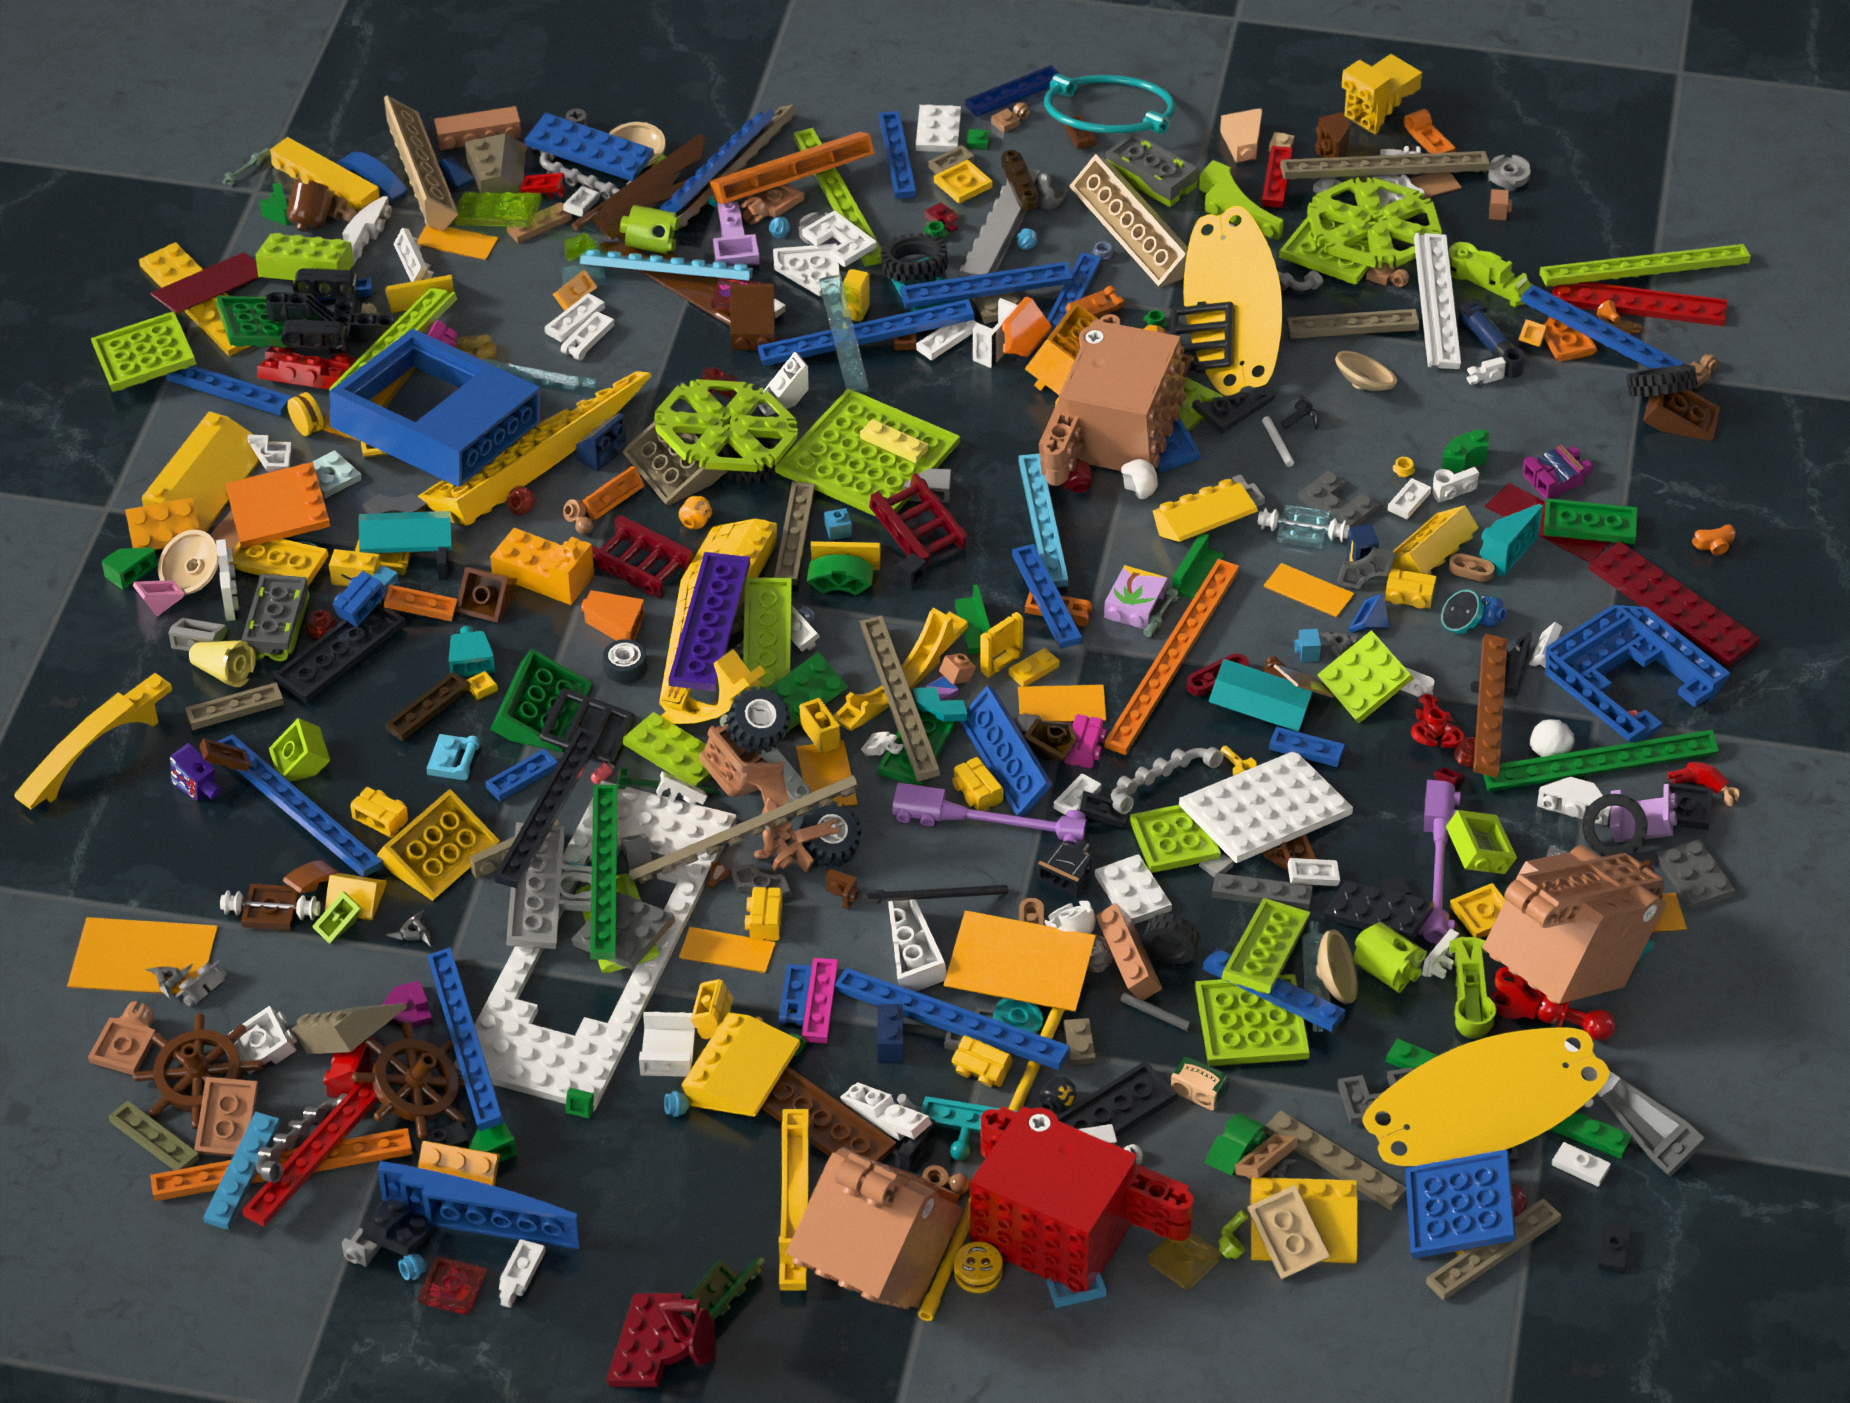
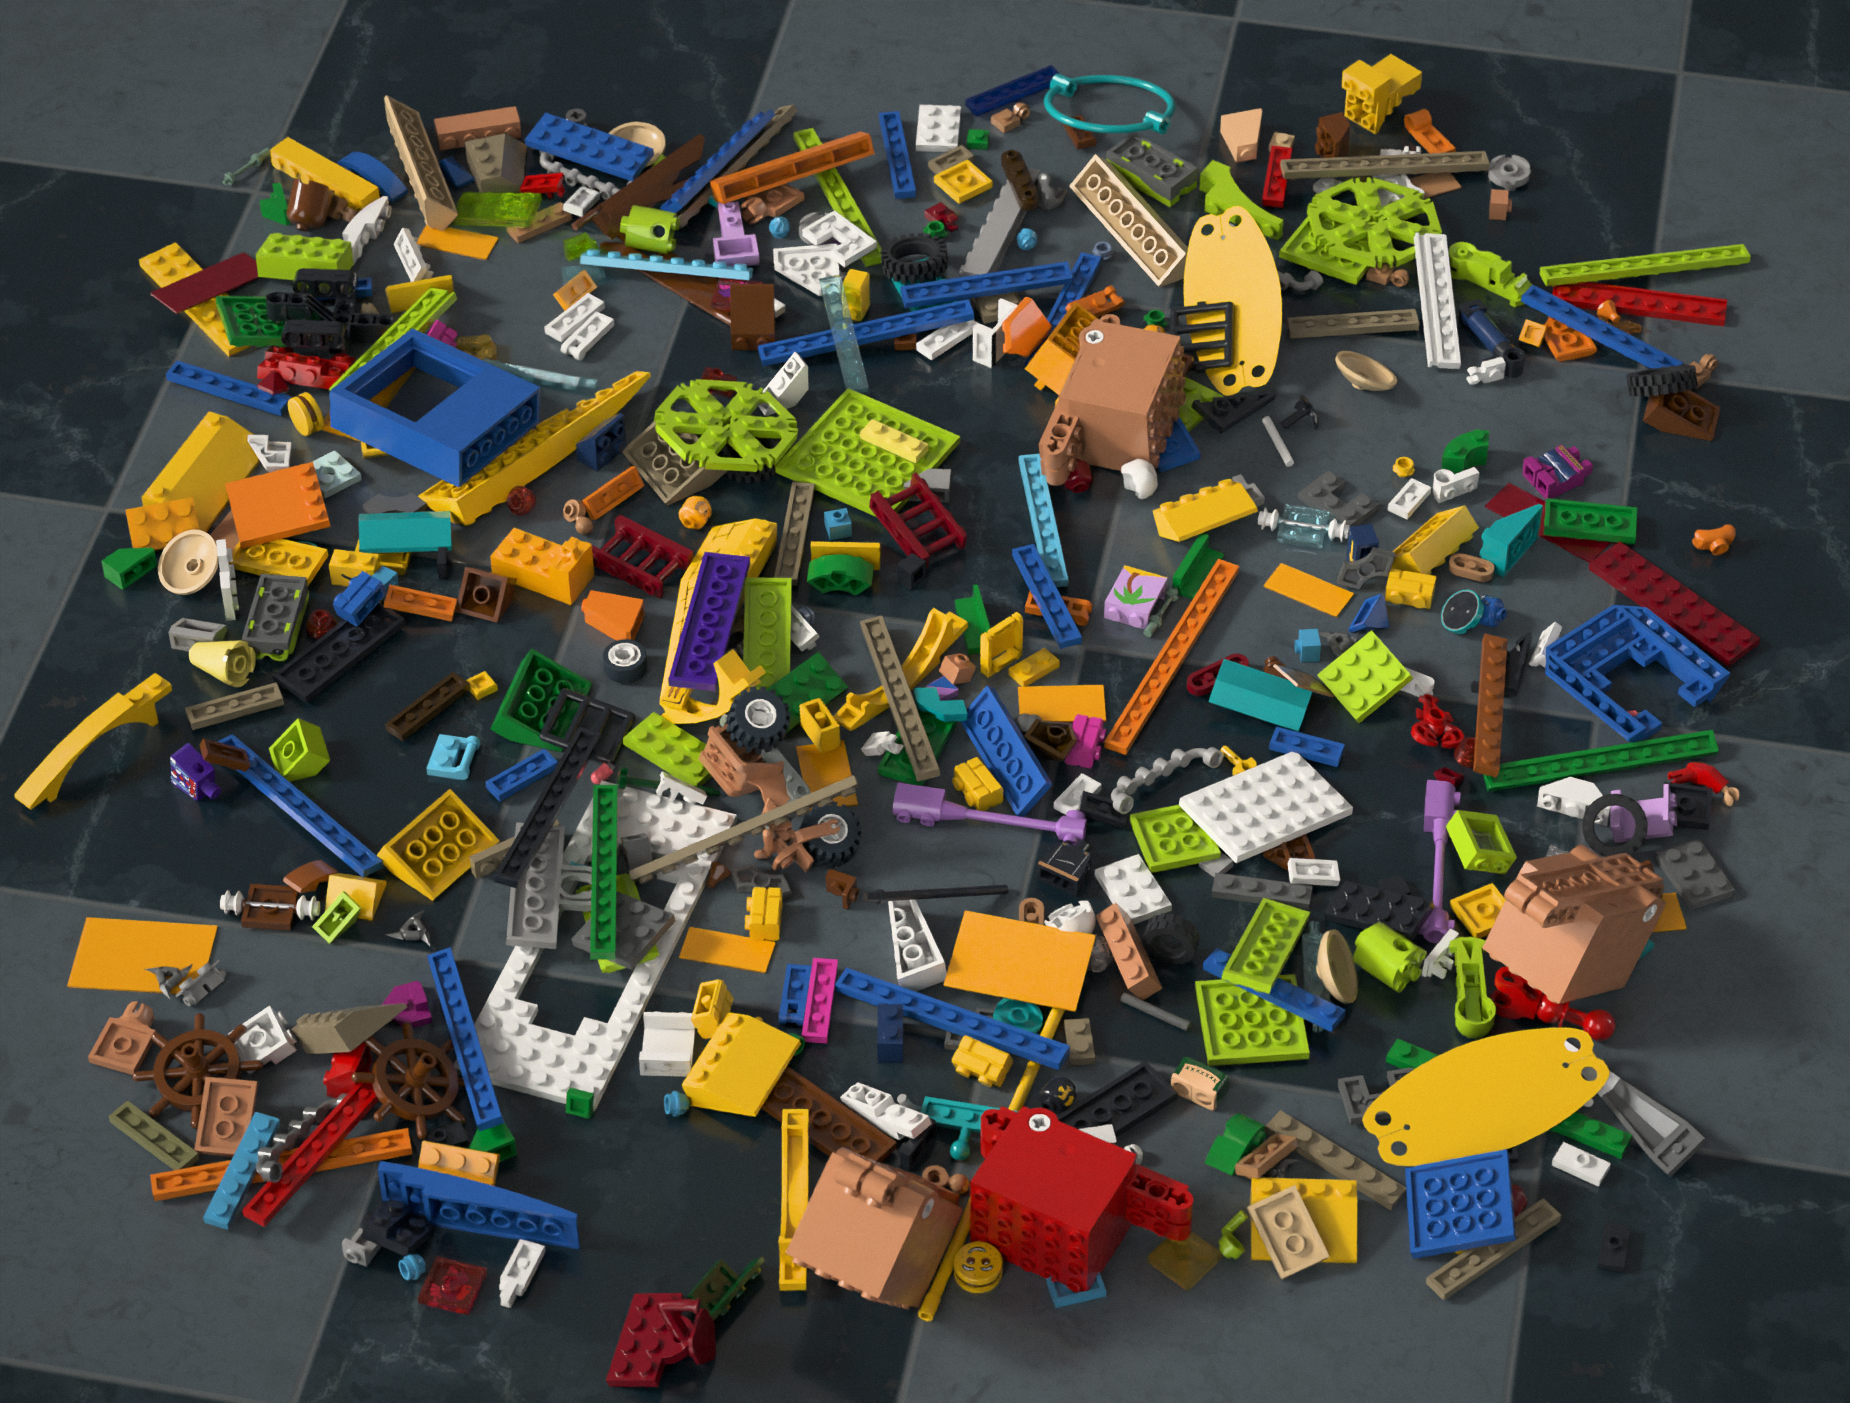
lime plate [91,311,196,392] -> none
bright pink slope [133,580,184,616] -> none
yellow brick [350,787,408,838] -> none
teal torso [449,626,495,677] -> none
white hair [1530,719,1575,757] -> none
none -> dark red slope [257,371,289,395]

